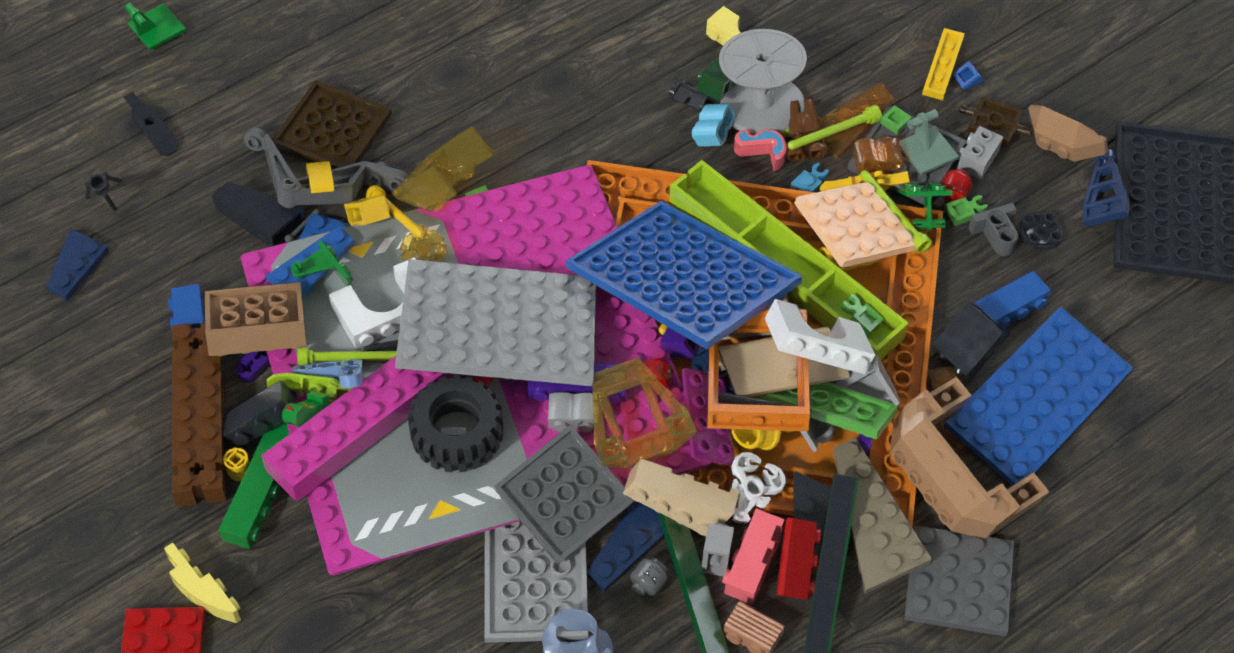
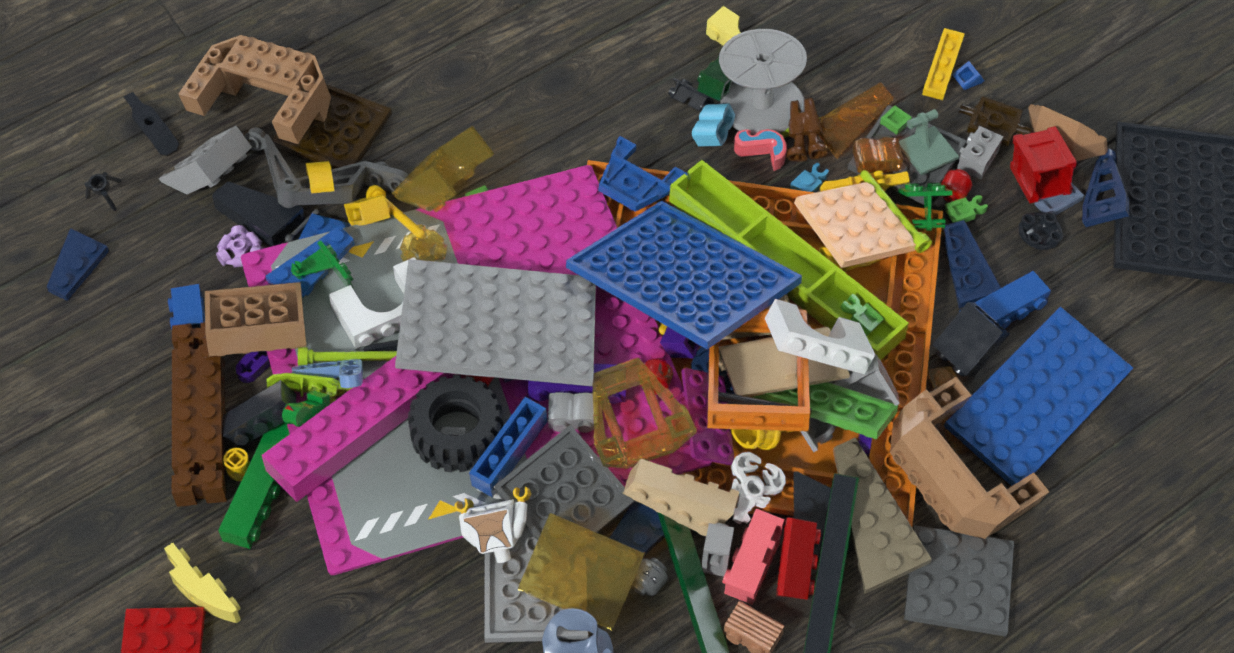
green plate [125,3,186,50] -> none
lime piece [788,105,882,150] -> none
dark grey tile [968,203,1018,256] -> none
none -> light grey wedge [159,126,252,194]
none -> medium nougat wedge [178,35,331,144]
none -> lavender piece [216,225,263,267]
none -> torso [454,487,531,563]
none -> blue brick [469,397,548,498]
none -> clear yellow slope [518,513,645,630]
none -> blue wing [598,136,687,212]
none -> dark blue wing [942,220,1001,308]
none -> red container [1010,126,1076,203]
none -> sand blue tile [1034,182,1084,215]

